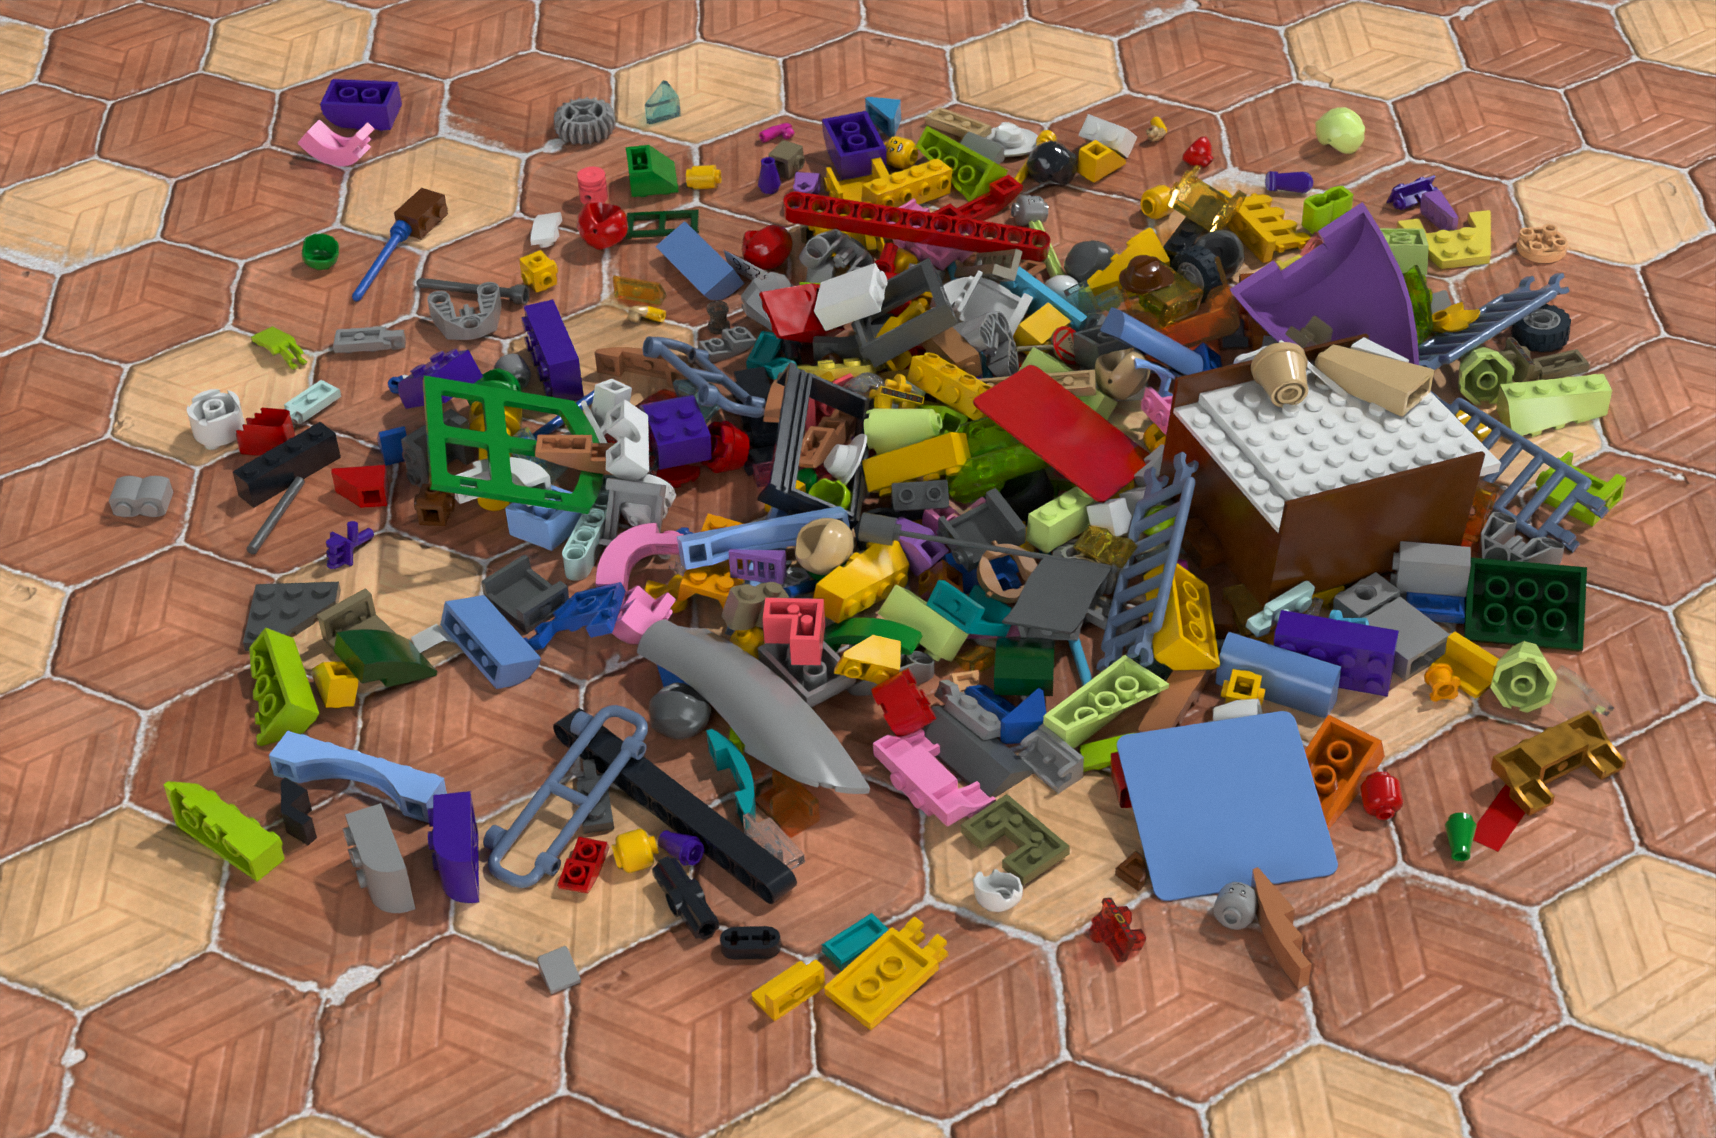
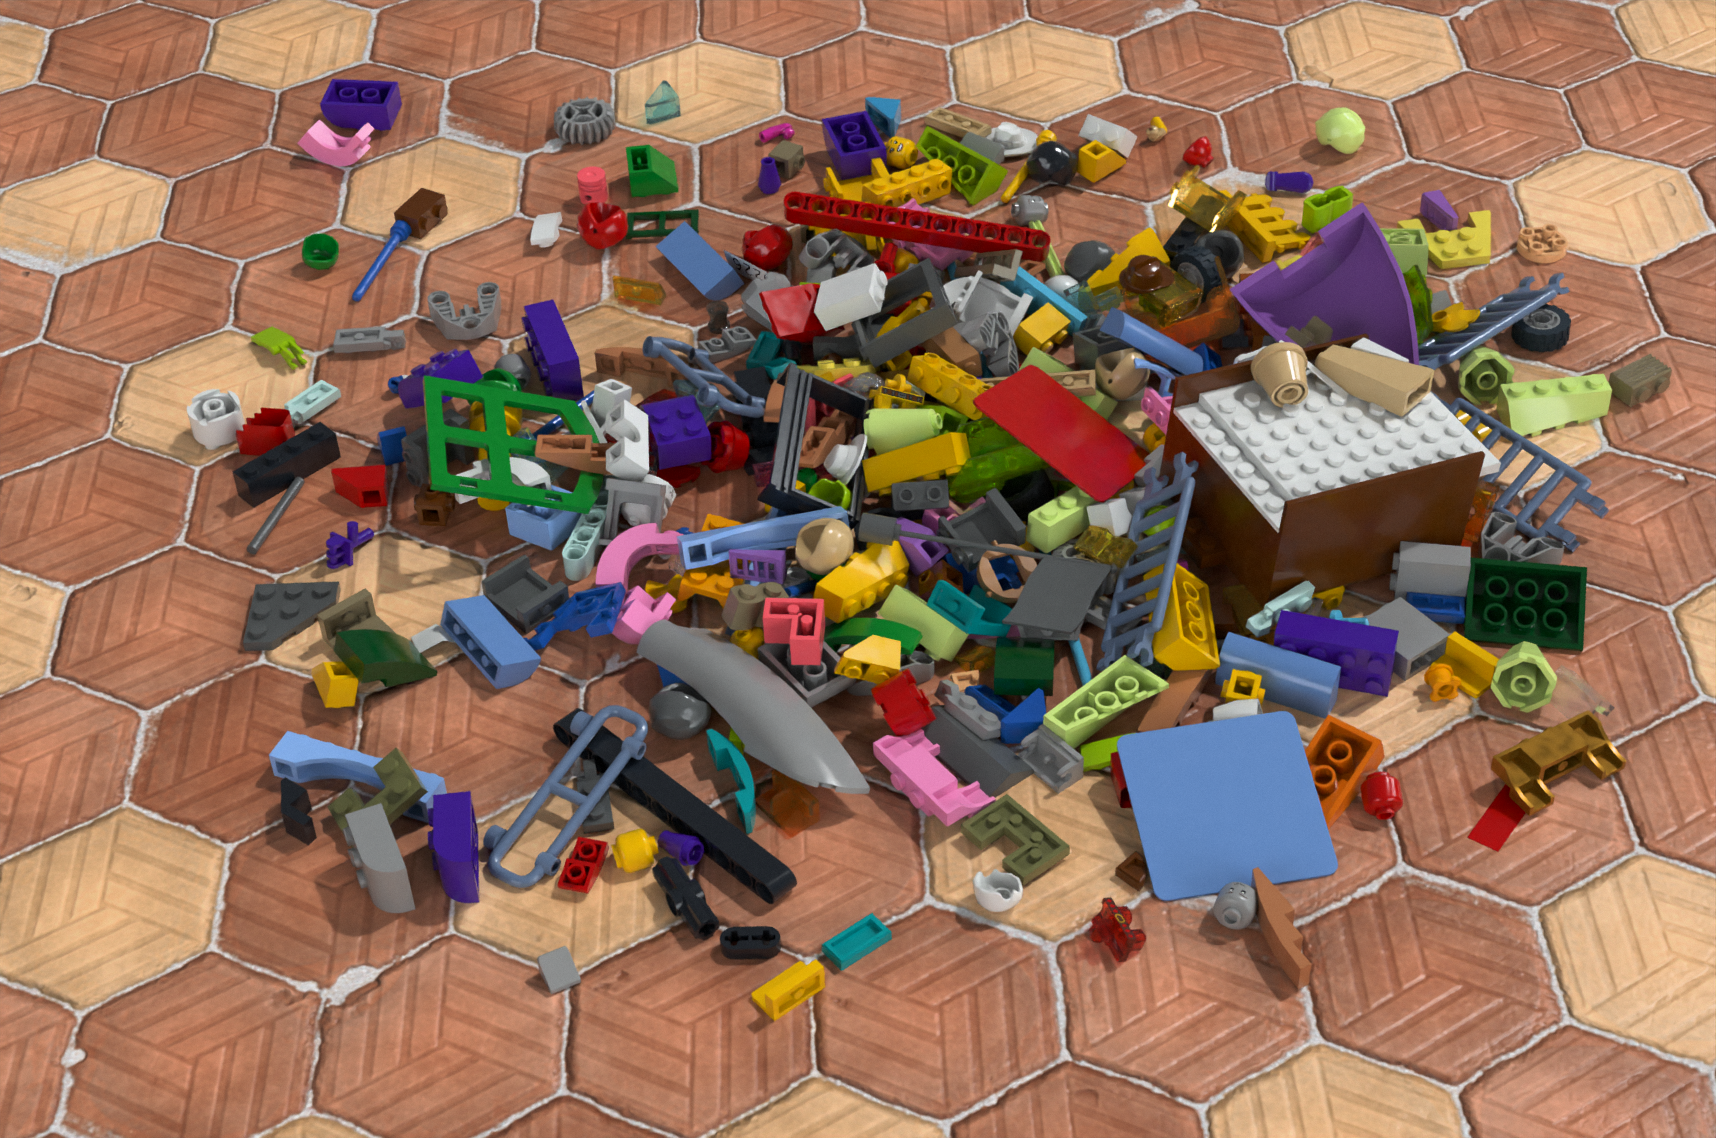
light grey brick [109,476,173,517] -> none
lime wedge [164,781,285,882] -> none
lime wedge [249,627,319,746] -> none
dark grey piece [416,278,530,305] -> none
yellow brick [519,250,558,293] -> none
arm [627,306,666,324] -> none
yellow brick [686,165,722,190] -> none
clear panel [743,813,805,870] -> none
medium lavender piece [793,172,821,208] -> none
yellow tile [824,916,949,1031] -> none
red slope [932,174,1023,221] -> none
dark tan piece [1015,326,1077,365] -> none
yellow head [1140,185,1176,219] -> none
light grey brick [1333,572,1400,618] -> none
dark purple hinge [1386,175,1438,210] -> none
green cone [1445,812,1477,861] -> none
dark tan hips [1499,338,1543,382] -> none
dark tan tile [1531,349,1590,380] -> none
lime panel [1535,451,1627,527] -> none
none -> olive plate [327,748,428,848]
none -> dark tan brick [1608,354,1672,407]

